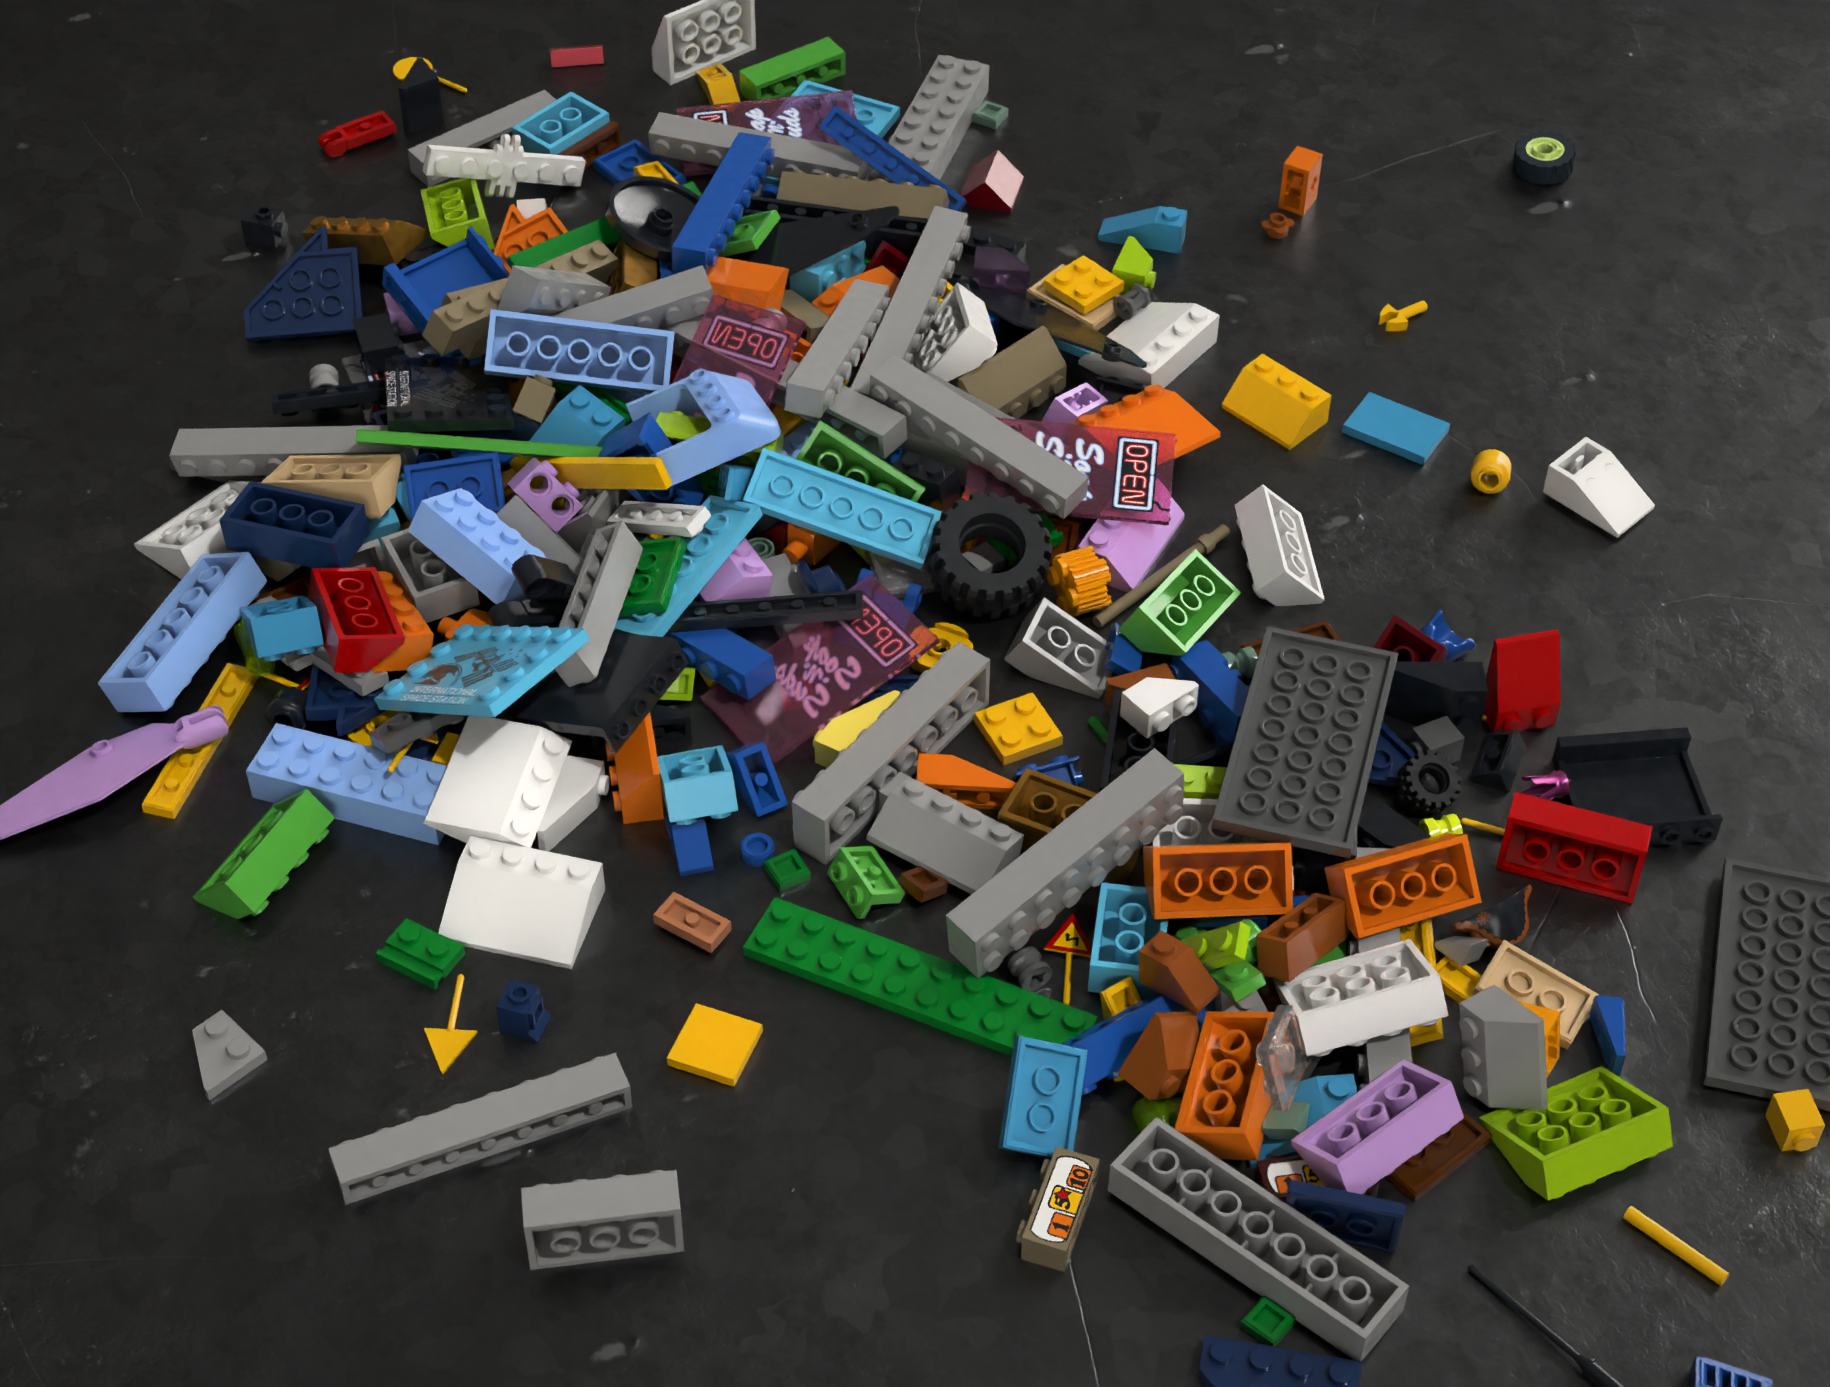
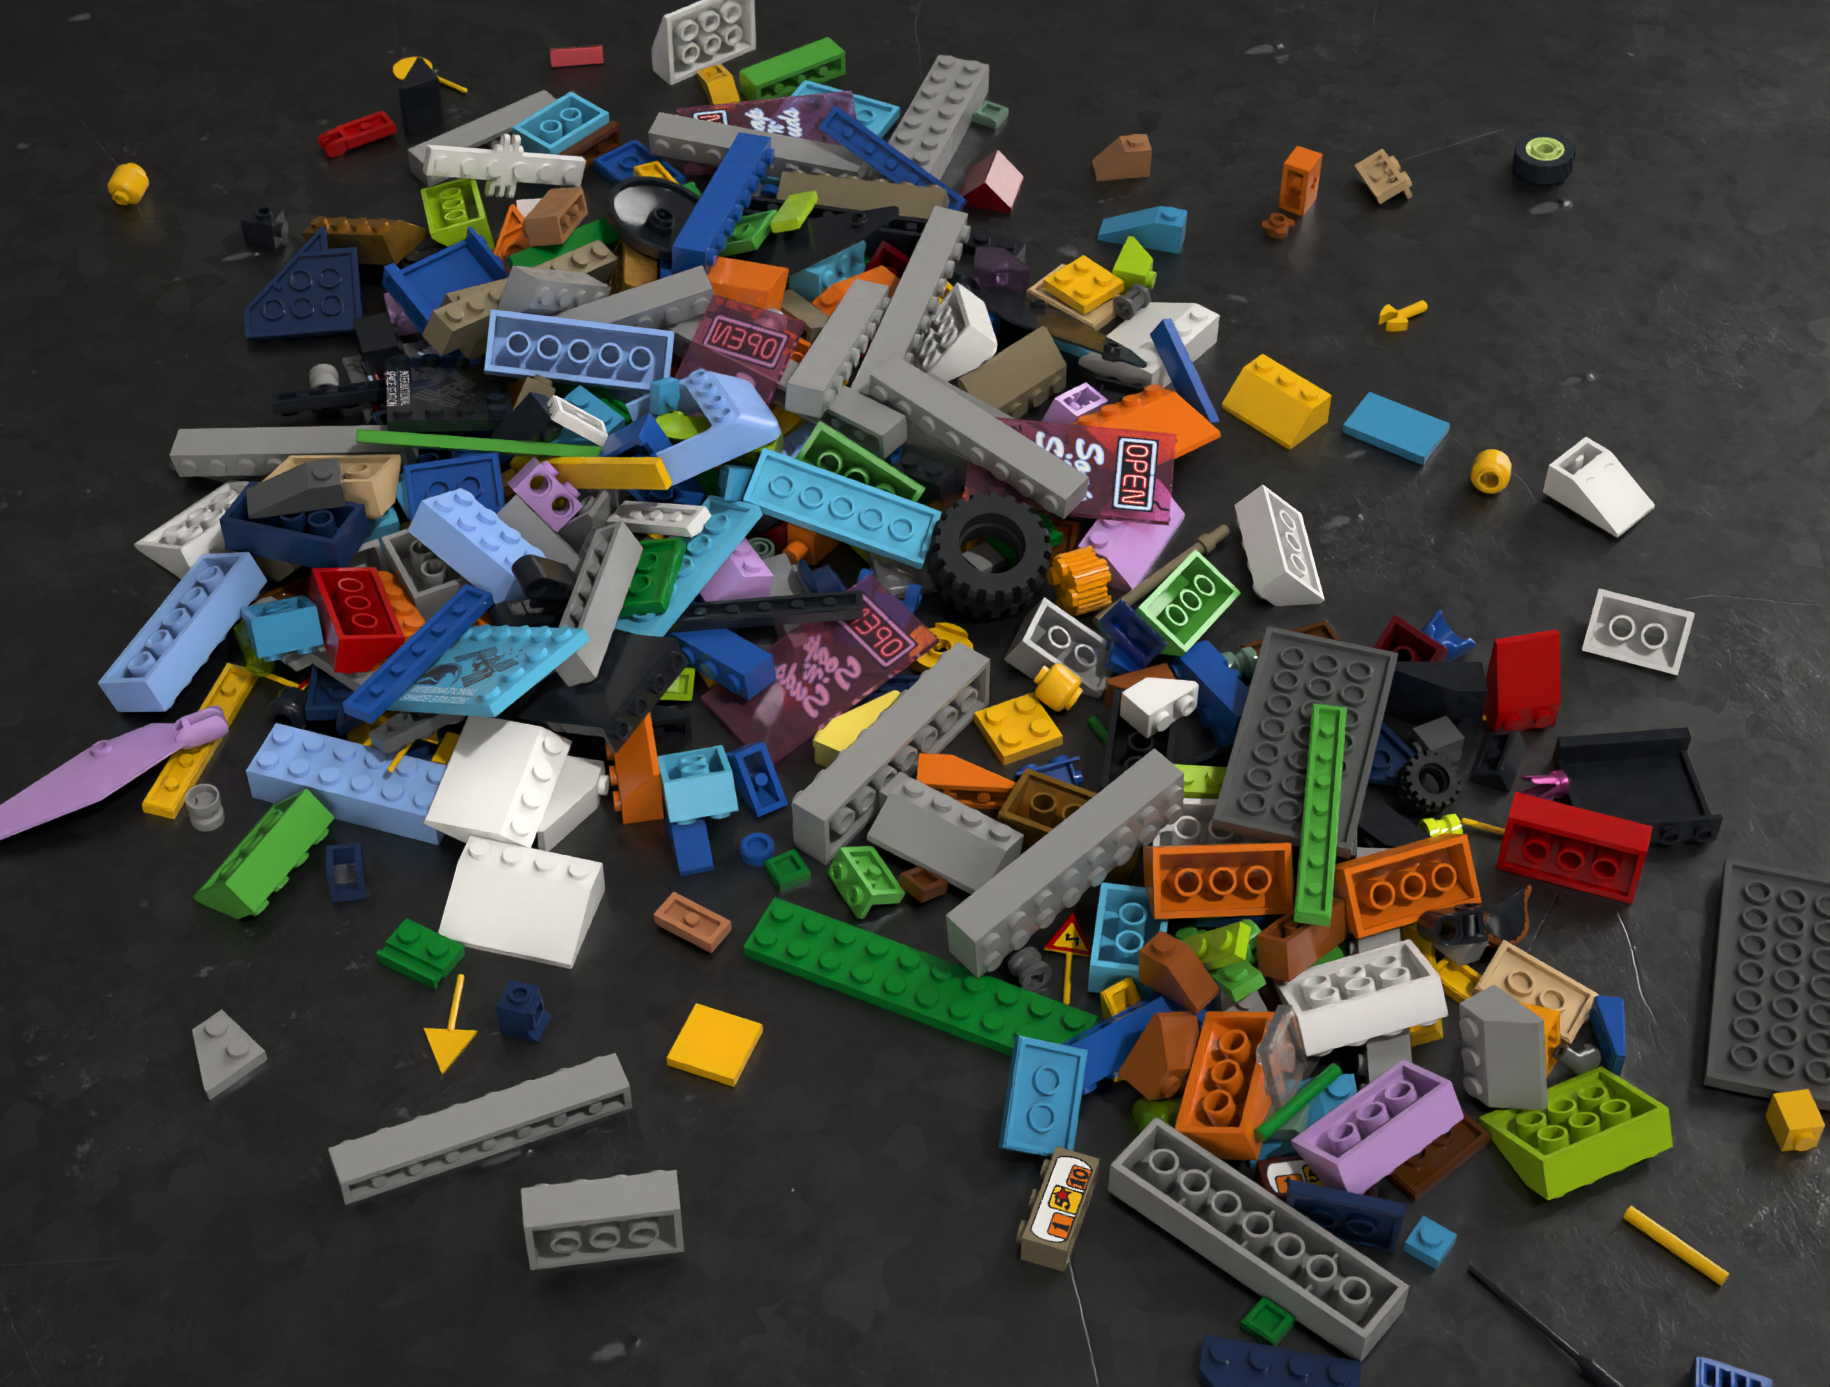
none -> yellow head [107,163,149,206]
none -> light grey wheel [185,784,225,832]
none -> dark grey slope [246,458,347,519]
none -> dark blue window [326,842,367,903]
none -> blue plate [342,584,494,724]
none -> black slope [491,392,564,443]
none -> medium nougat brick [523,186,588,247]
none -> white tile [547,395,608,447]
none -> dark azure plate [649,377,680,415]
none -> lime tile [770,190,818,233]
none -> yellow head [1033,663,1084,712]
none -> medium nougat slope [1091,134,1152,181]
none -> clear blue slope [1096,598,1168,669]
none -> blue tile [1150,318,1219,426]
none -> green bar [1254,1063,1342,1141]
none -> bright green tile [1293,703,1347,927]
none -> tan bracket [1354,148,1413,204]
none -> dark azure plate [1403,1216,1457,1270]
none -> black piece [1417,903,1488,946]
none -> dark grey arm [1553,1043,1601,1075]
none -> white slope [1582,588,1695,675]

